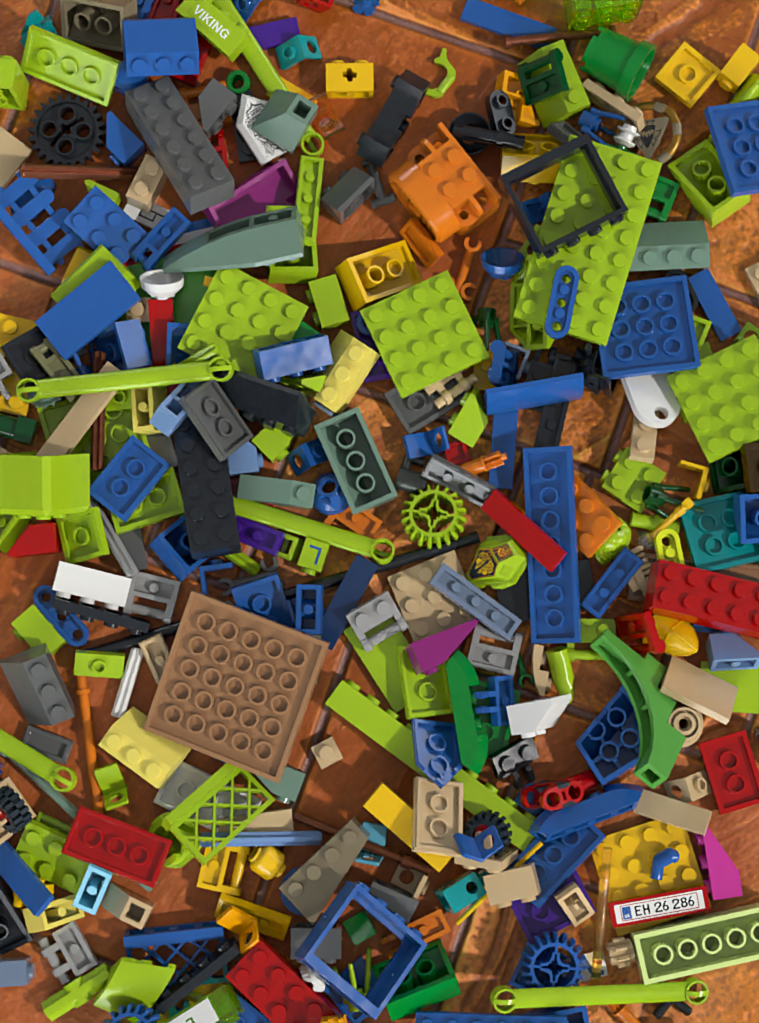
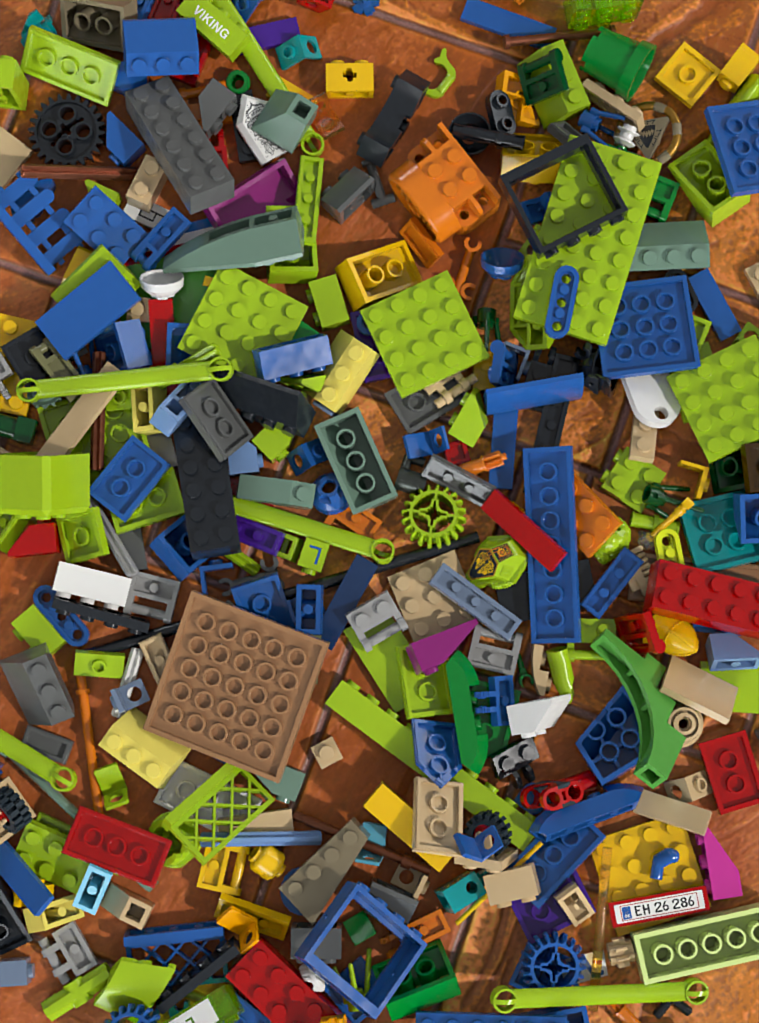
none -> sand blue bracket [109,678,151,713]

